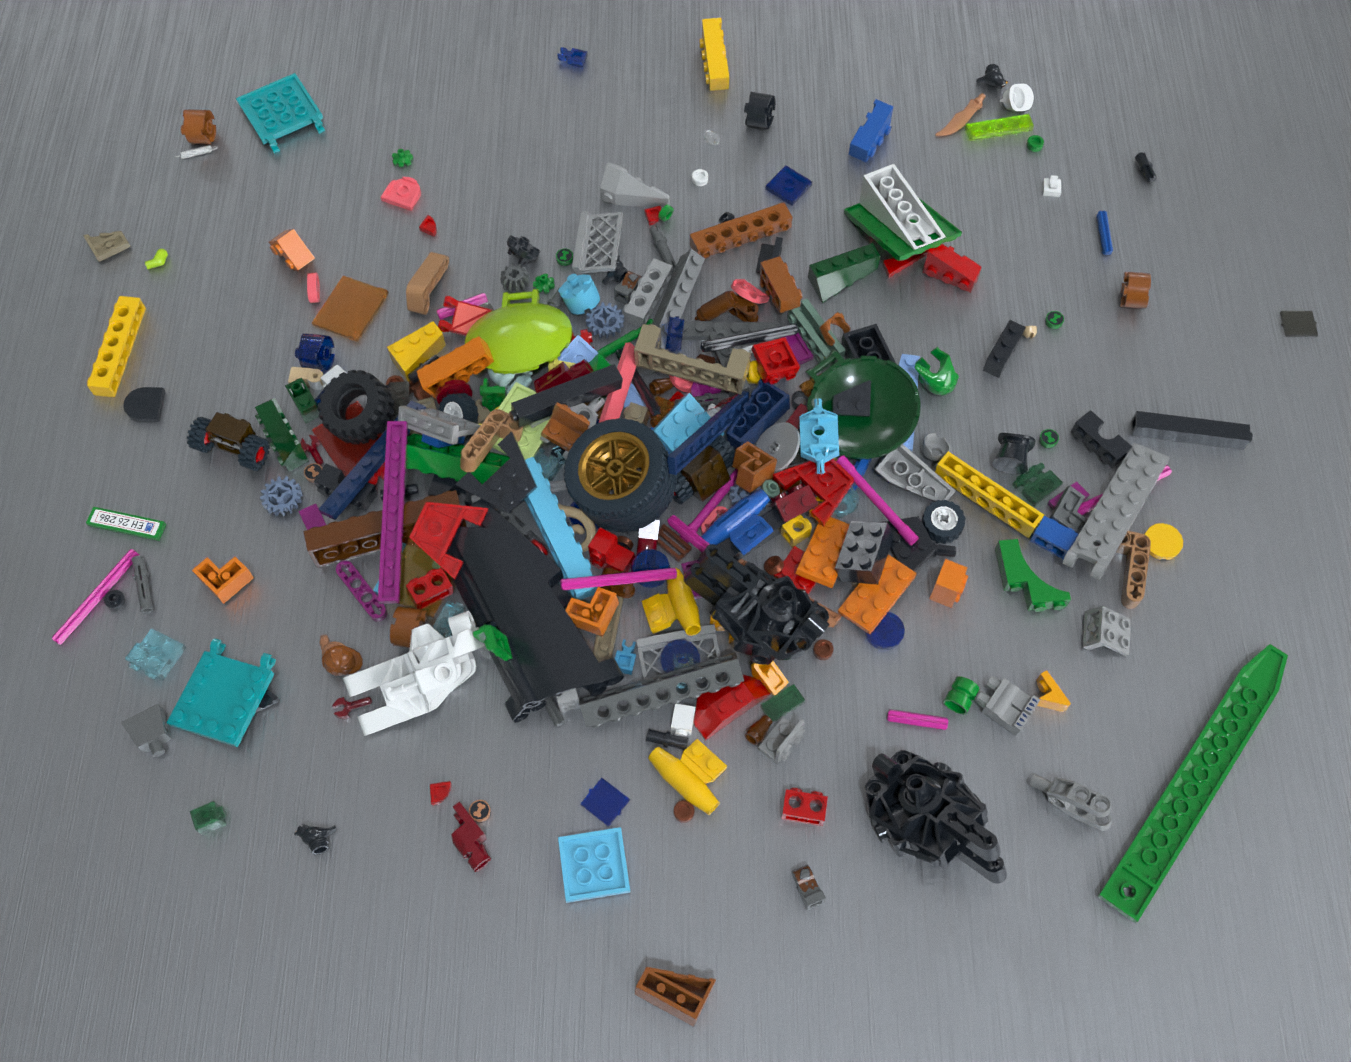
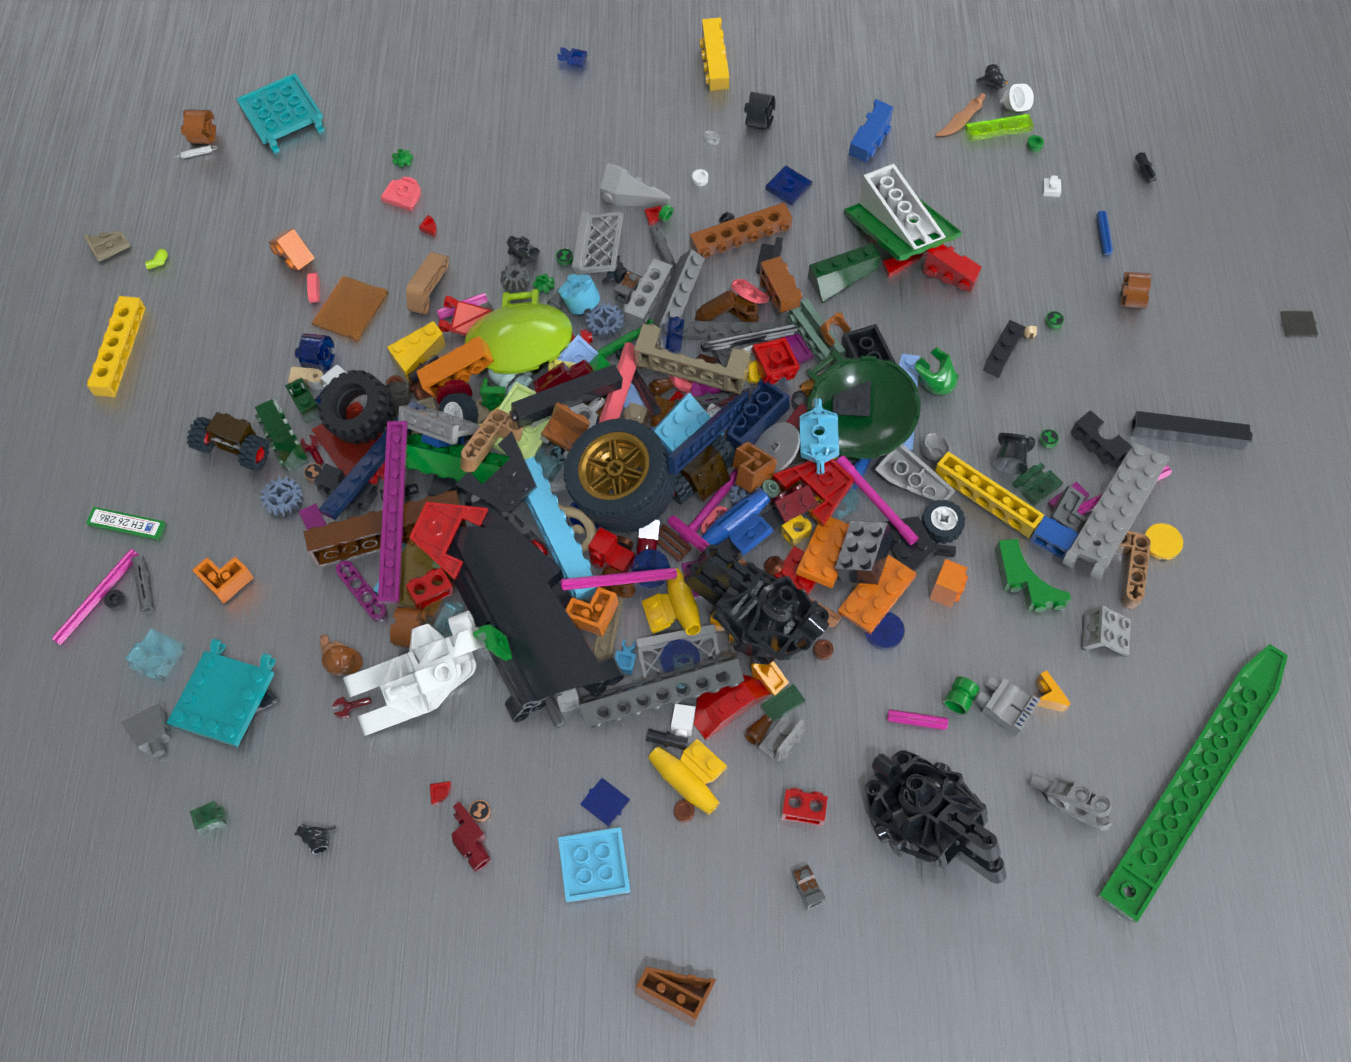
black tile [123,387,165,422] -> none

